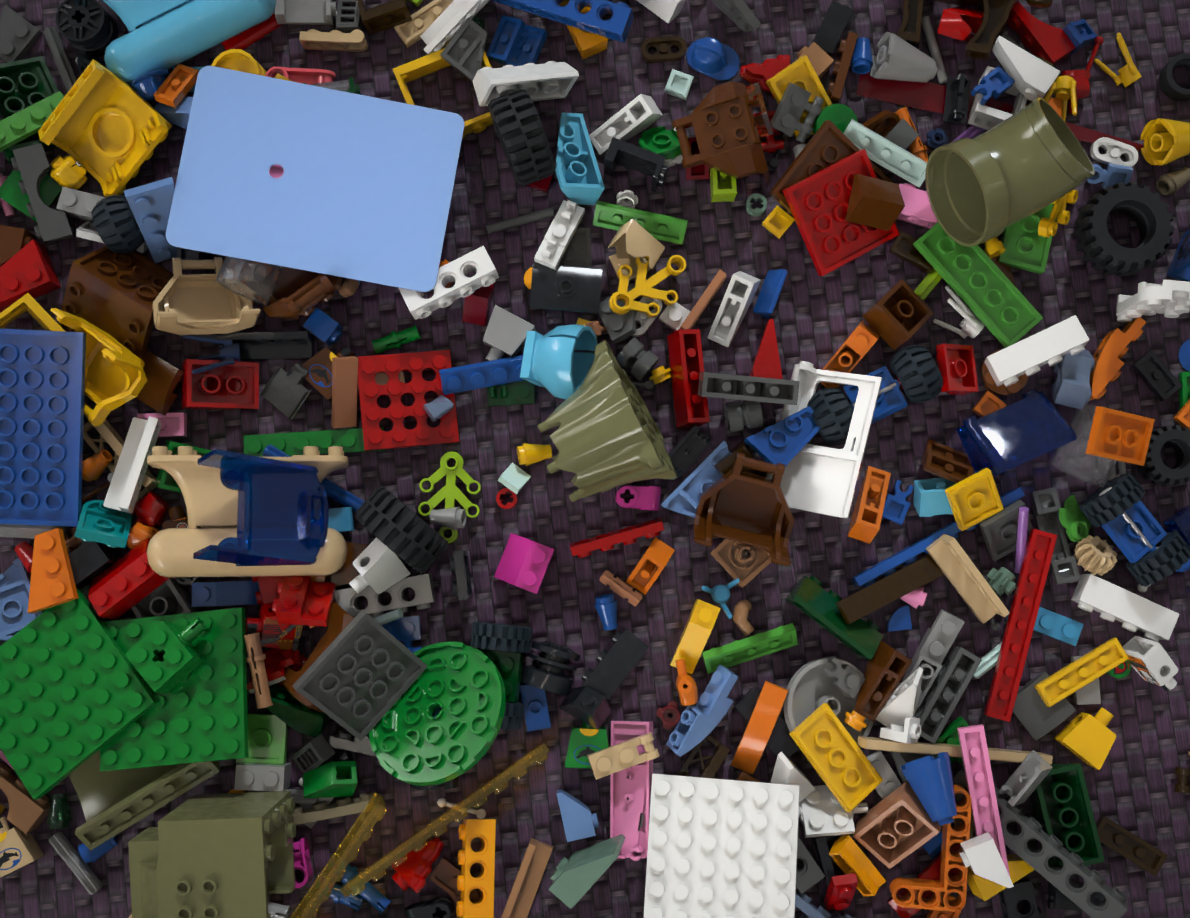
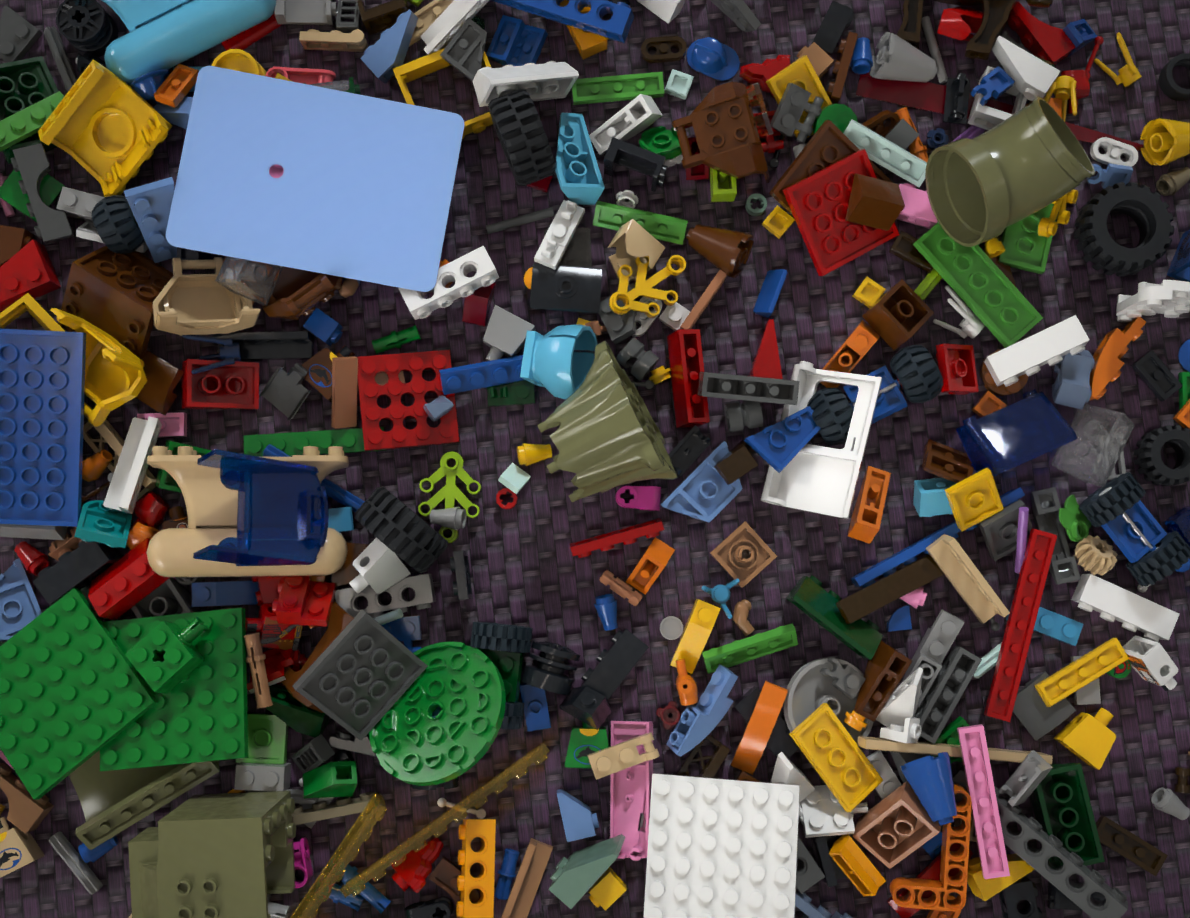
orange wing [28,528,78,614] -> none
clear green cone [46,793,72,830] -> none
yellow head [50,155,87,190] -> none
dark pink slope [494,533,555,594] -> none
reddish brown piece [693,452,795,566] -> none
white slope [707,271,761,347] -> none
red plate [824,873,858,911] -> none
blue plate [882,480,914,525] -> none
white slope [959,832,1014,888] -> none
sand green gear [986,567,1016,596] -> none
orange plate [1085,406,1155,466] -> none
none -> medium blue slope [360,9,418,84]
none -> blue axle [495,848,520,900]
none -> bright green plate [572,72,665,105]
none -> yellow brick [588,867,627,911]
none -> light grey piece [660,616,683,640]
none -> reddish brown cone [687,224,754,279]
none -> yellow tile [852,276,886,308]
none -> light grey cone [1151,787,1190,820]

